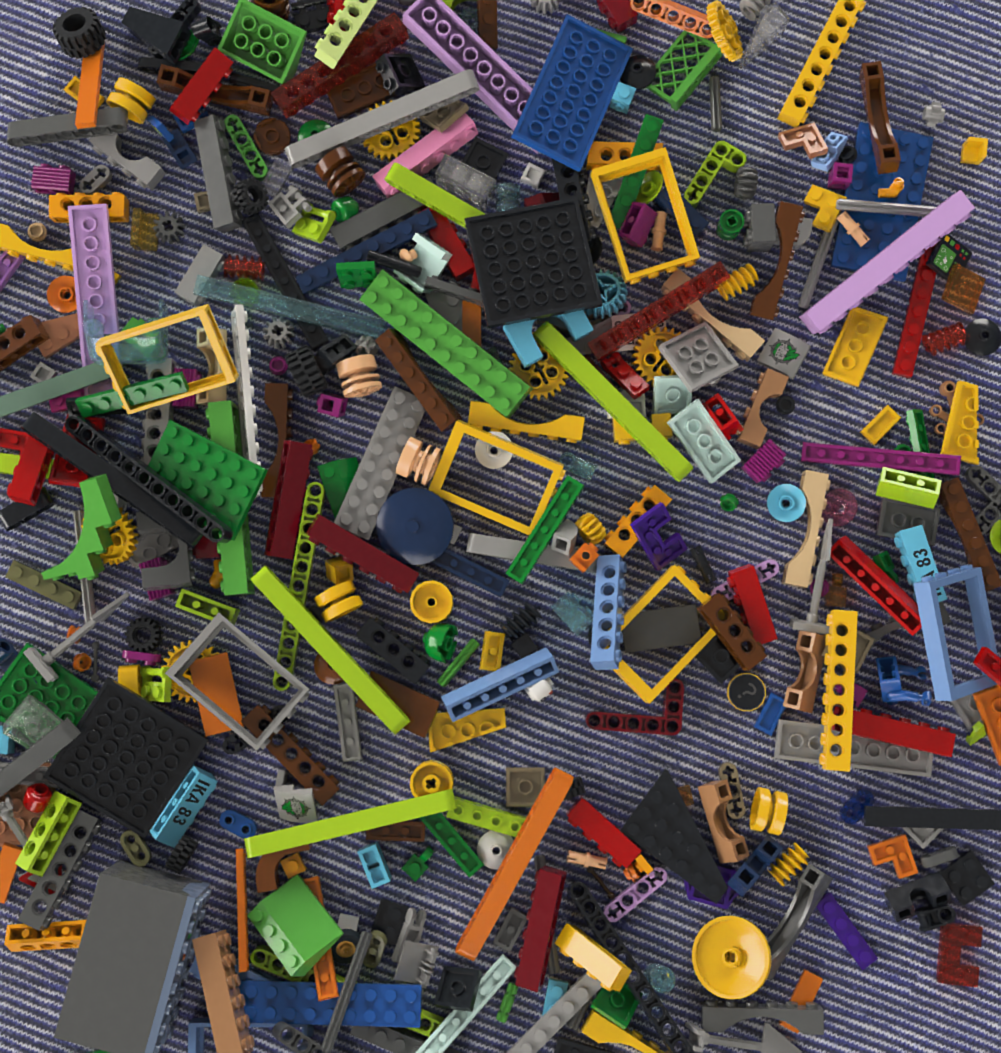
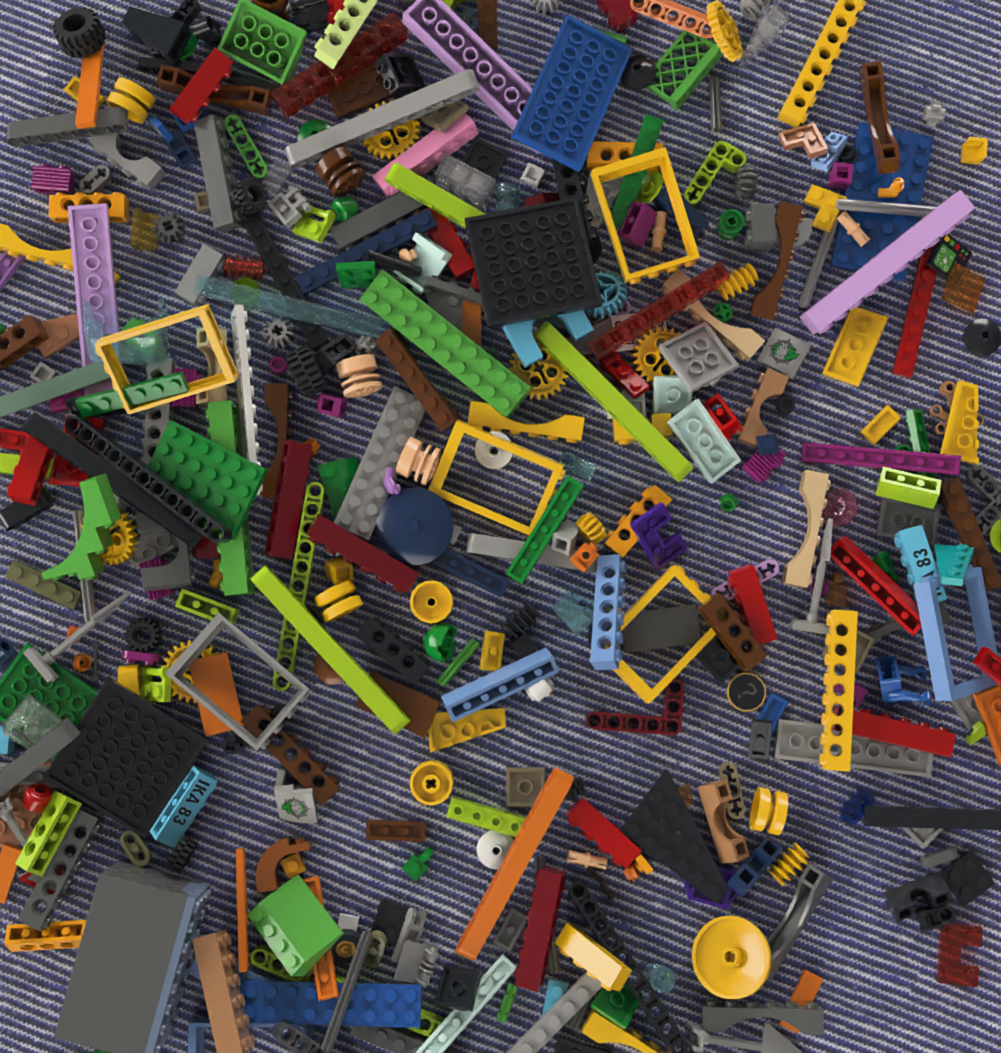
tan plate [28,222,47,242] -> none
orange dish [47,275,77,313] -> none
blue plate [219,809,257,839] -> none
lime beam [244,789,457,858] -> none
reddish brown tile [253,118,291,156] -> none
light grey tile [333,683,363,762] -> none
medium azure brick [357,841,392,889] -> none
green plate [420,813,484,878] -> none
lavender beam [603,866,667,922] -> none
medium azure brick [610,82,636,114] -> none
black pin [689,545,717,585] -> none
medium azure dish [767,484,806,522] -> none
medium nougat arch [783,630,826,713] -> none
dark purple plate [816,892,878,970] -> none
orange plate [867,834,918,879] -> none
clear red piece [921,322,966,357] -> none
none -> medium lavender arm [383,467,401,494]
none -> green wheel [711,303,732,324]
none -> black plate [748,718,772,760]
none -> dark blue plate [756,433,779,456]
none -> teal wing [933,544,974,586]

